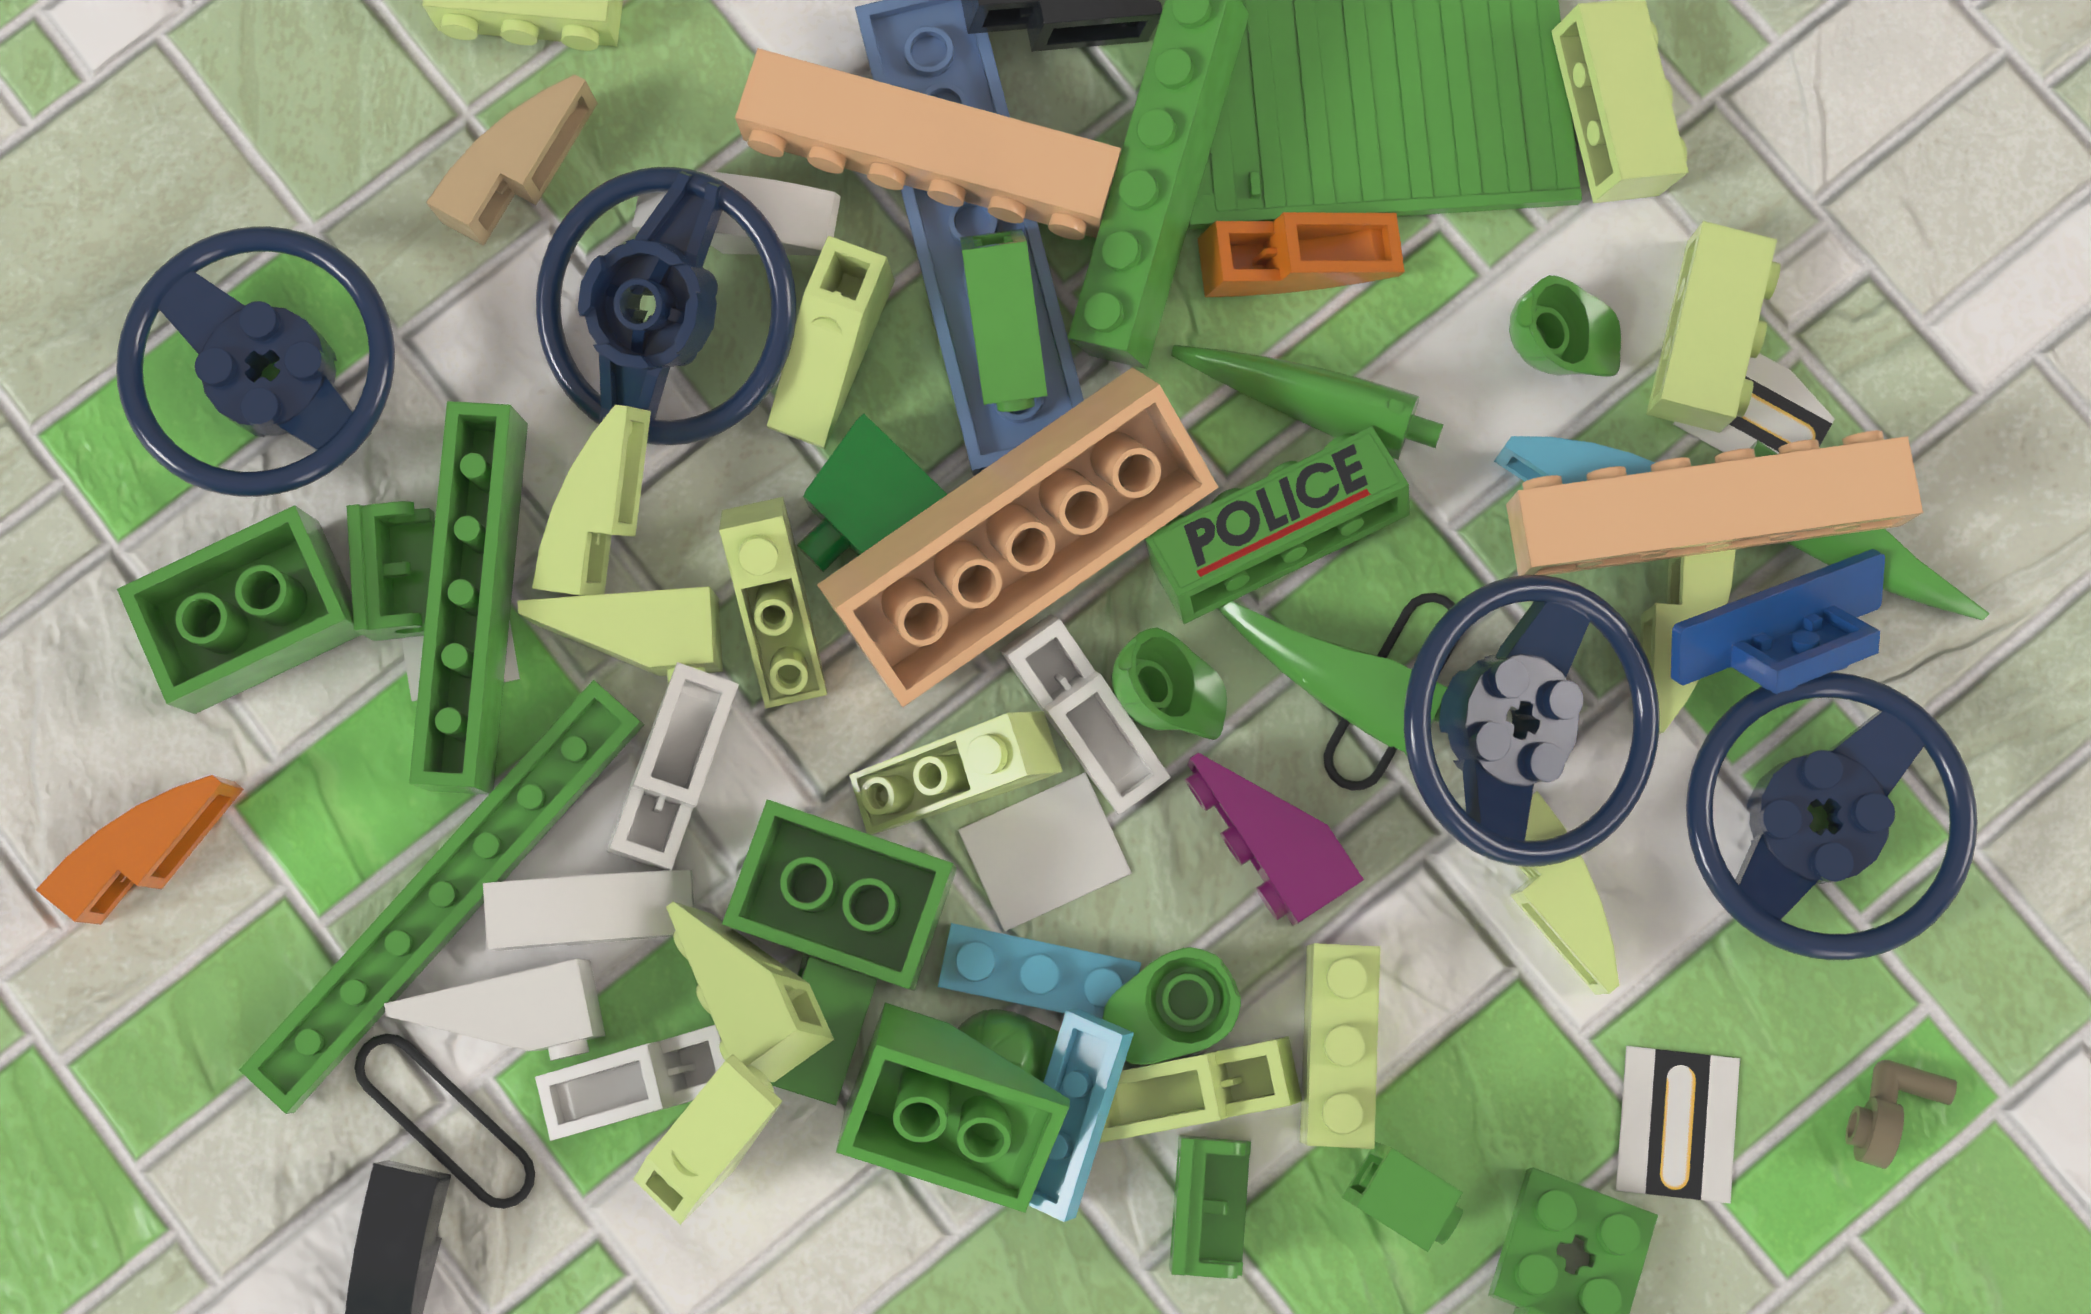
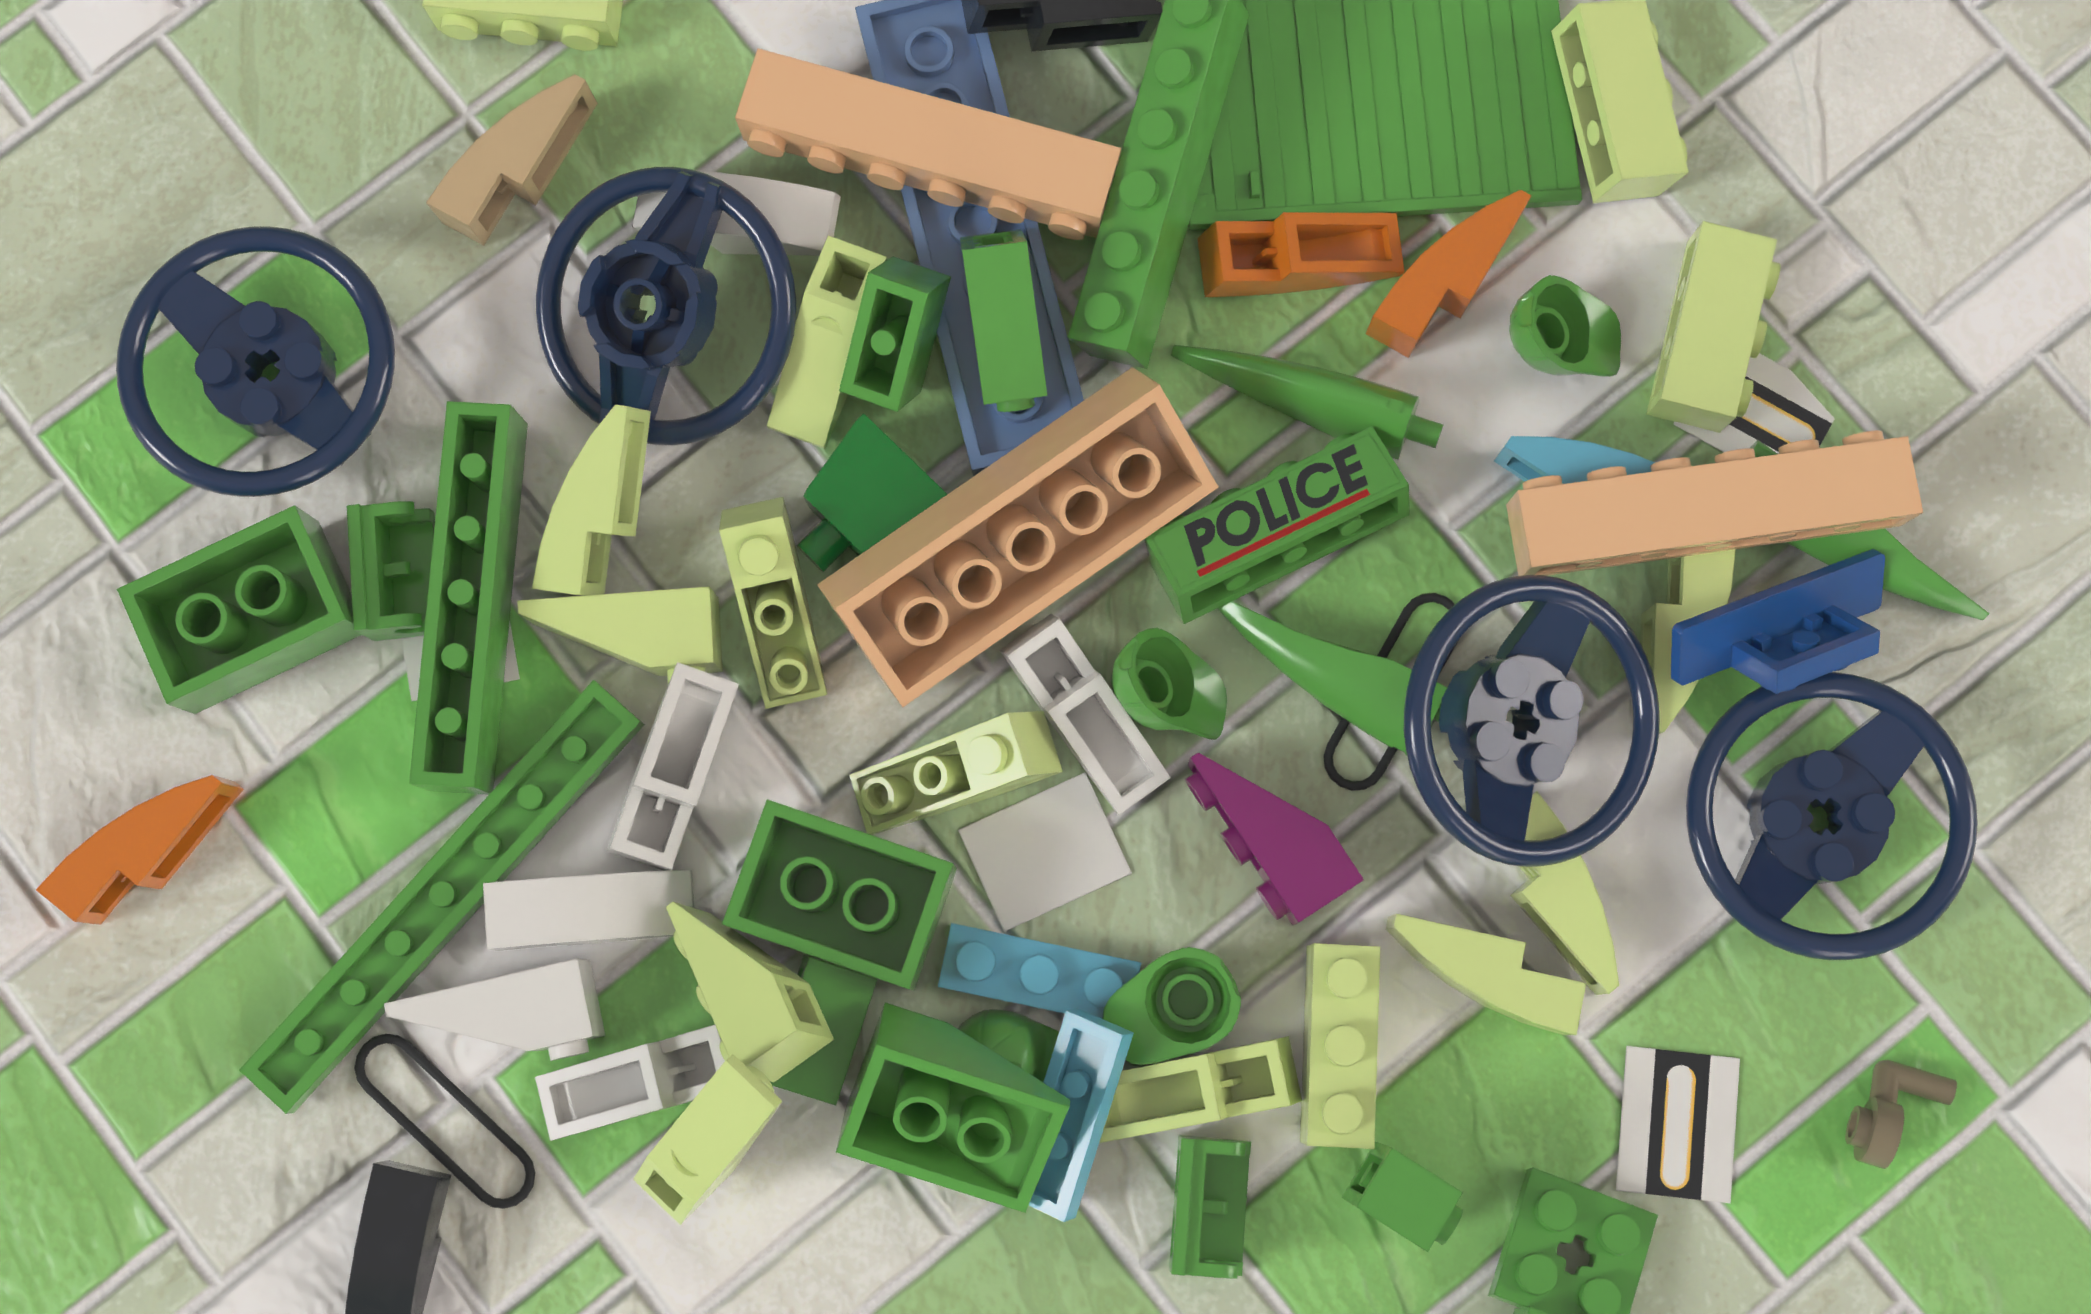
none -> bright green brick [839,256,951,412]
none -> orange slope [1366,190,1532,358]
none -> yellowish green slope [1386,914,1586,1035]

